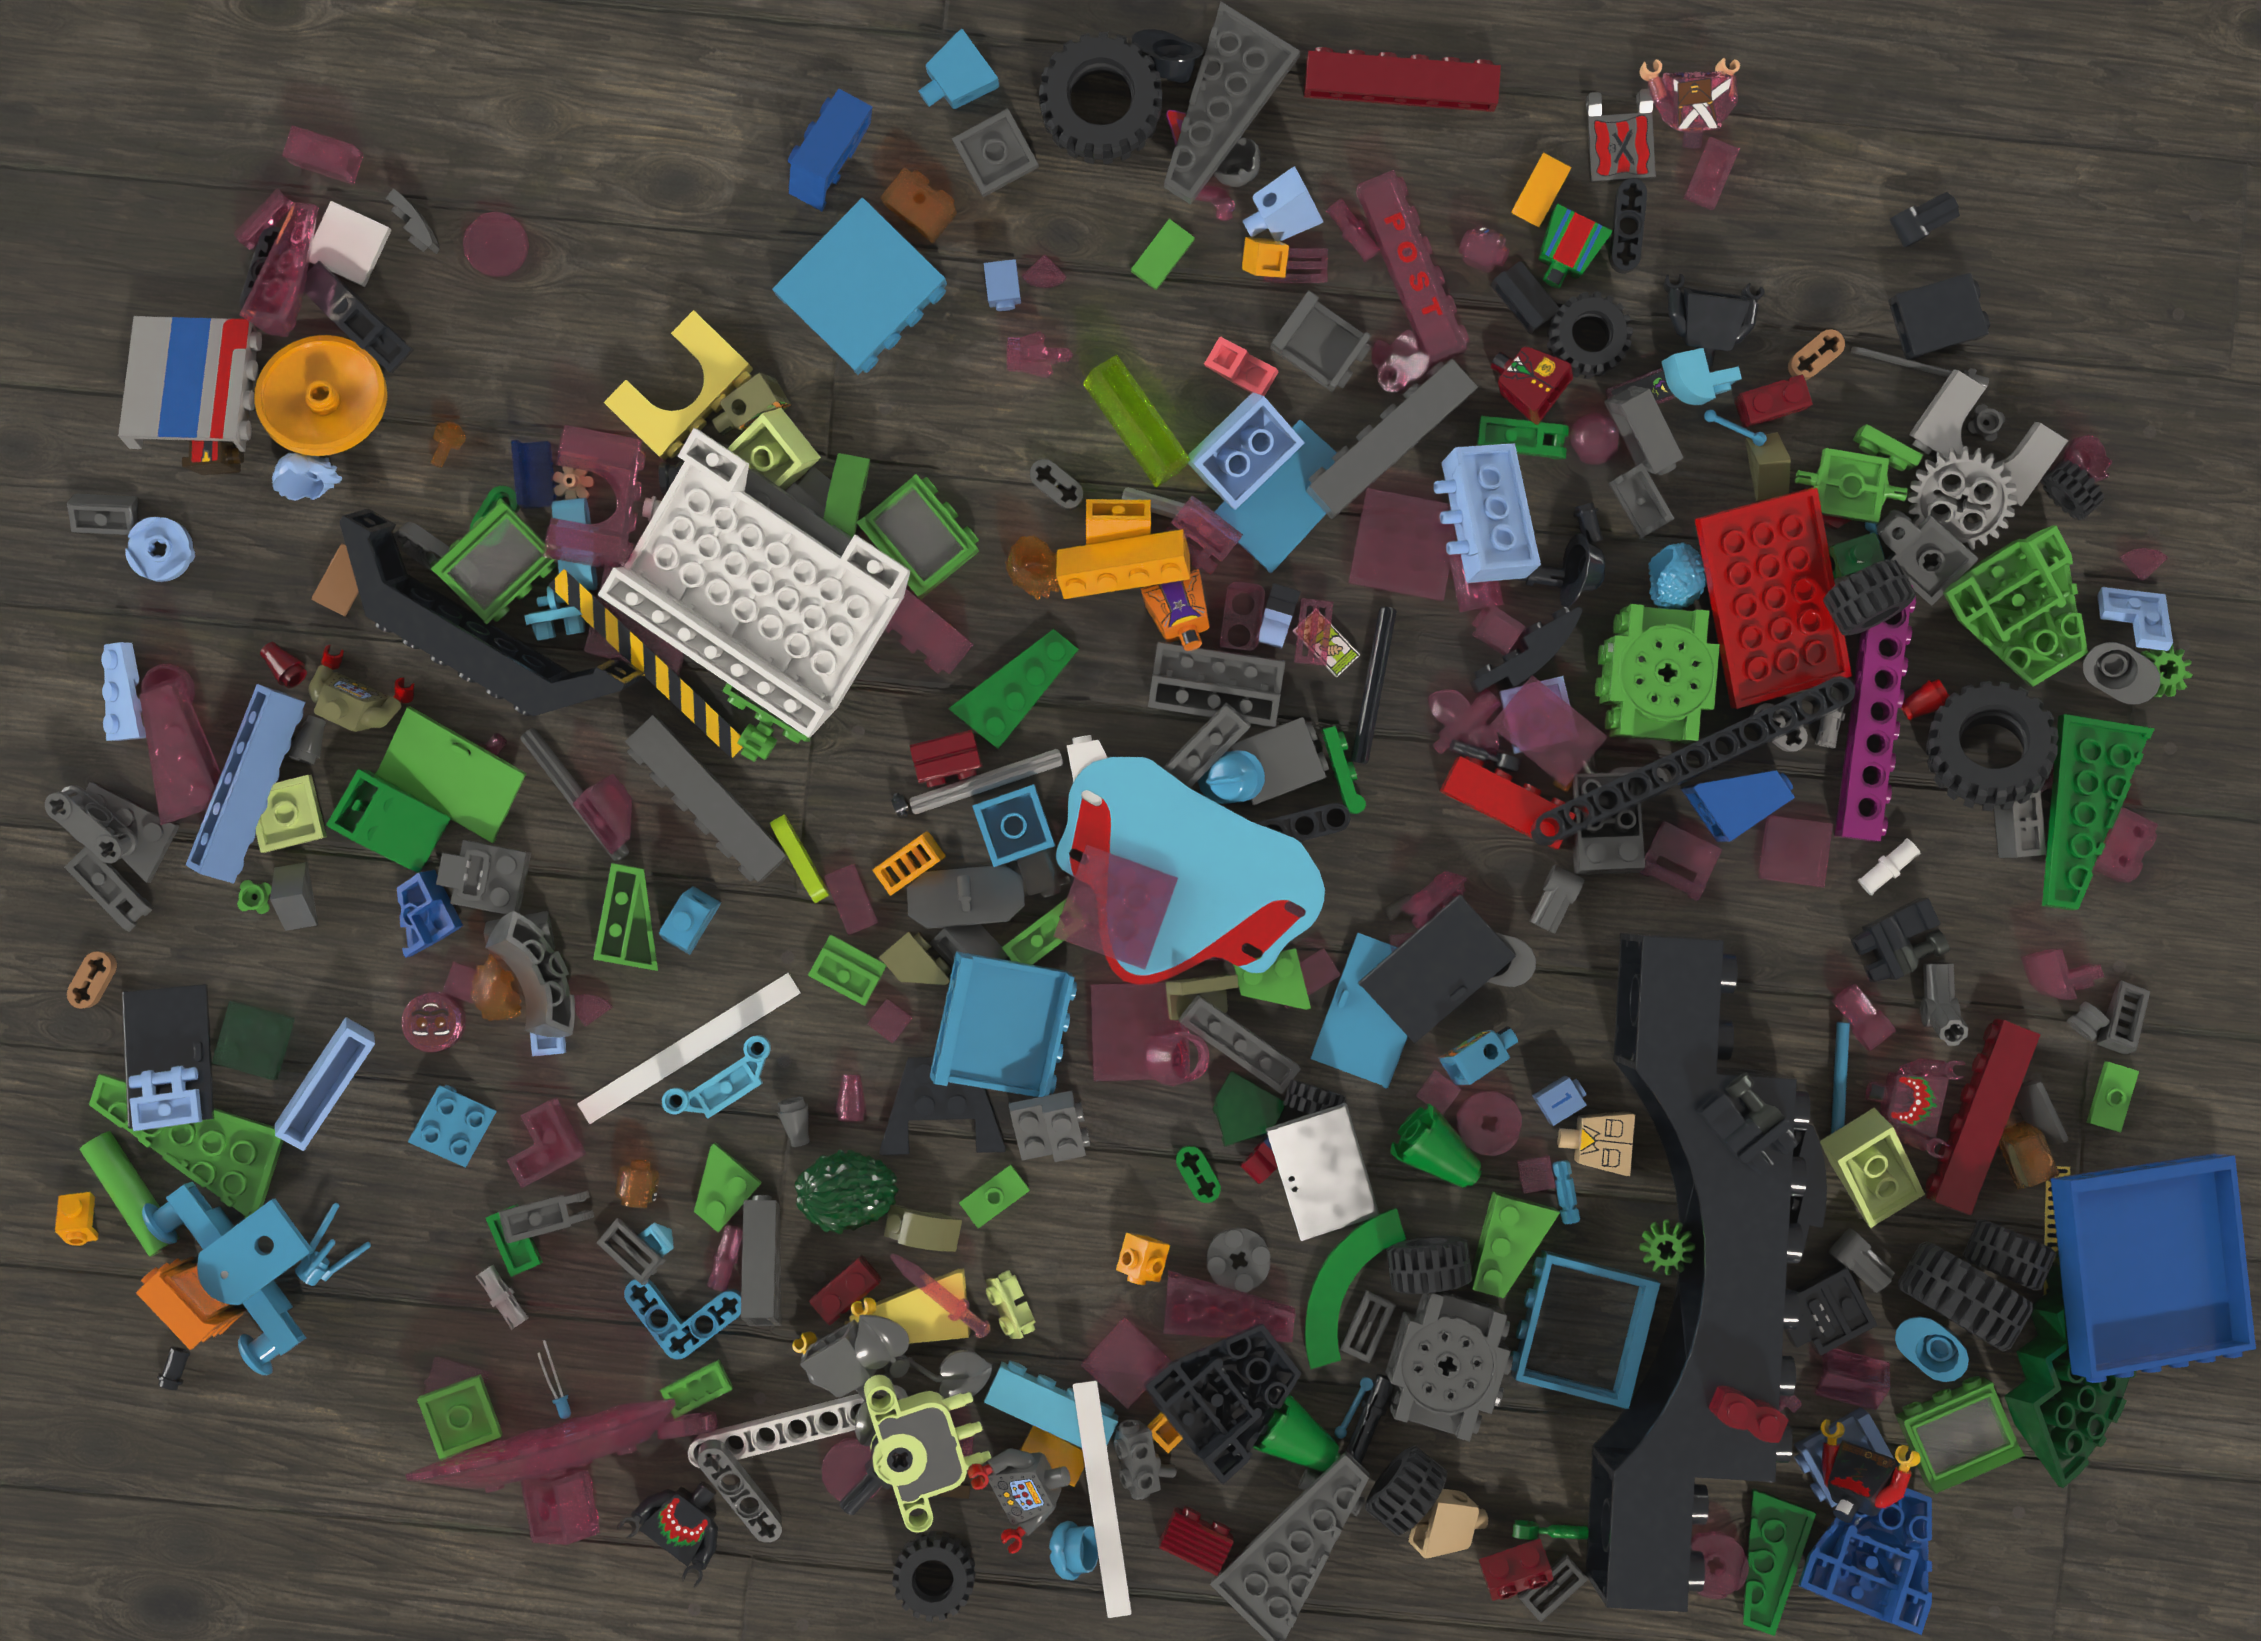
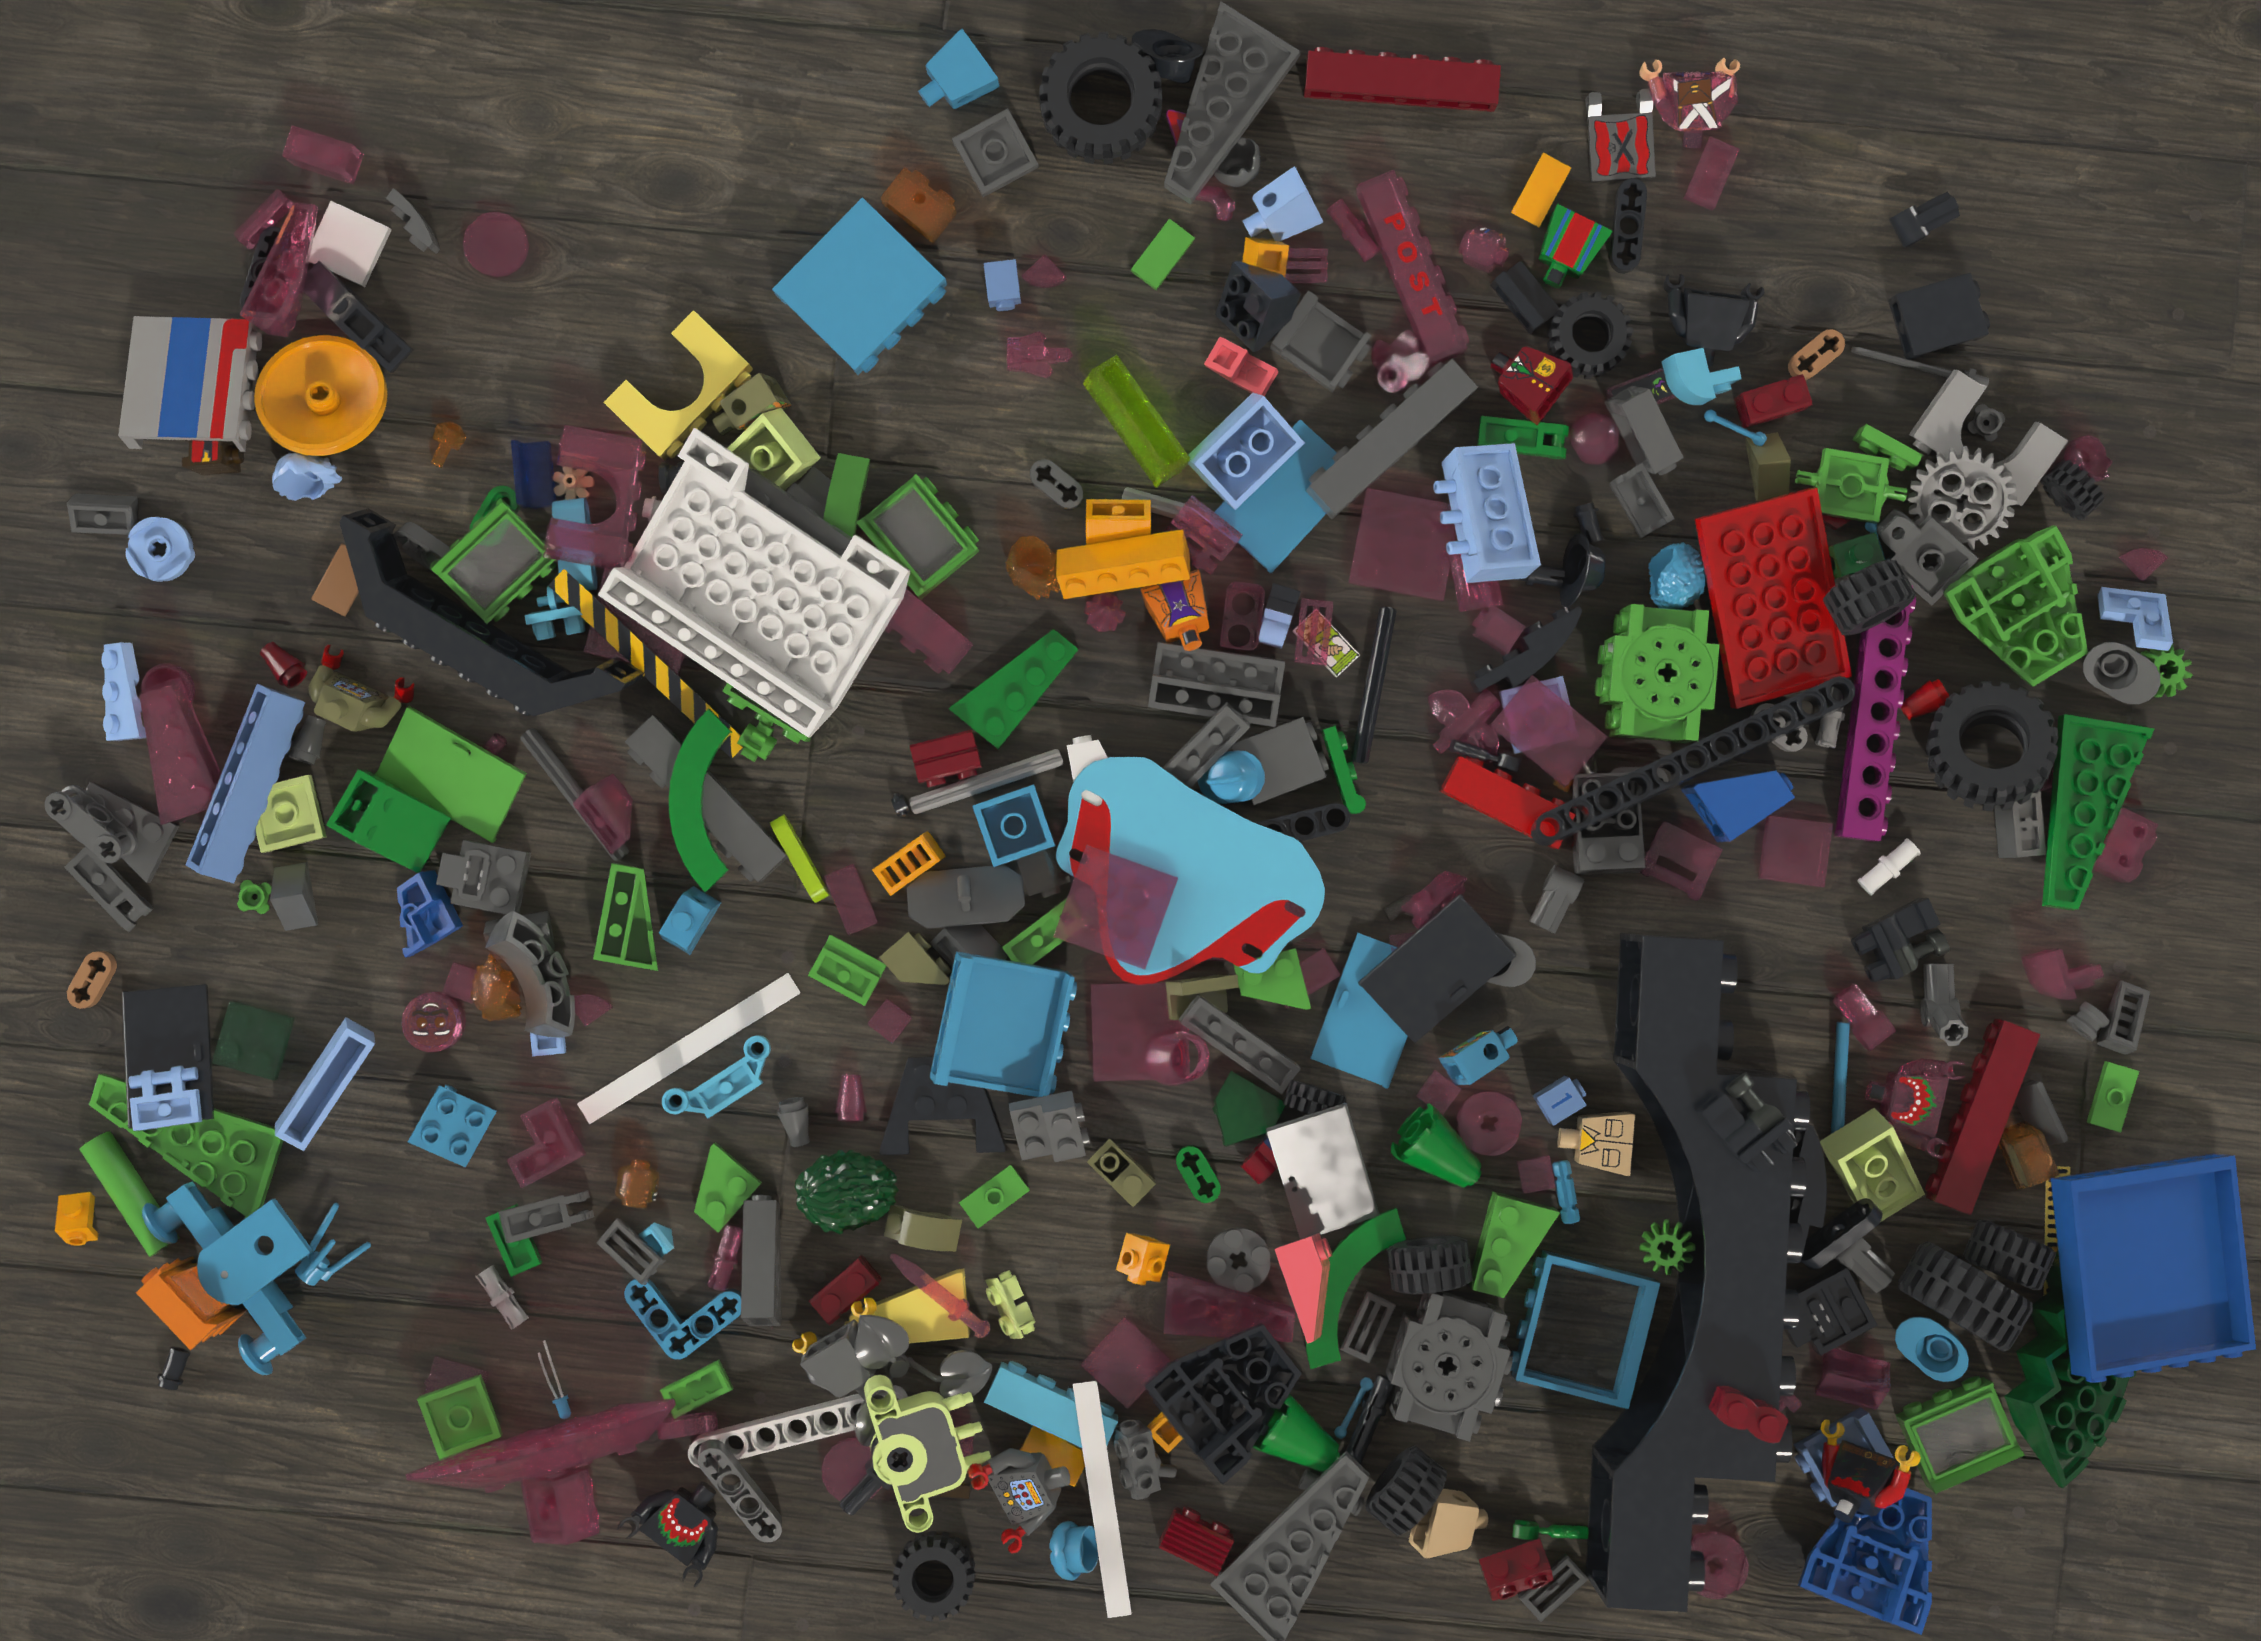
blue wedge [788,89,872,211] -> none
green wing [1742,1489,1816,1636] -> none
none -> green tile [669,709,732,892]
none -> clear pink gear [1084,593,1126,632]
none -> olive slope [1087,1138,1156,1207]
none -> black slope [1215,261,1301,352]
none -> coral slope [1275,1233,1332,1344]
none -> black beam [1801,1198,1883,1270]

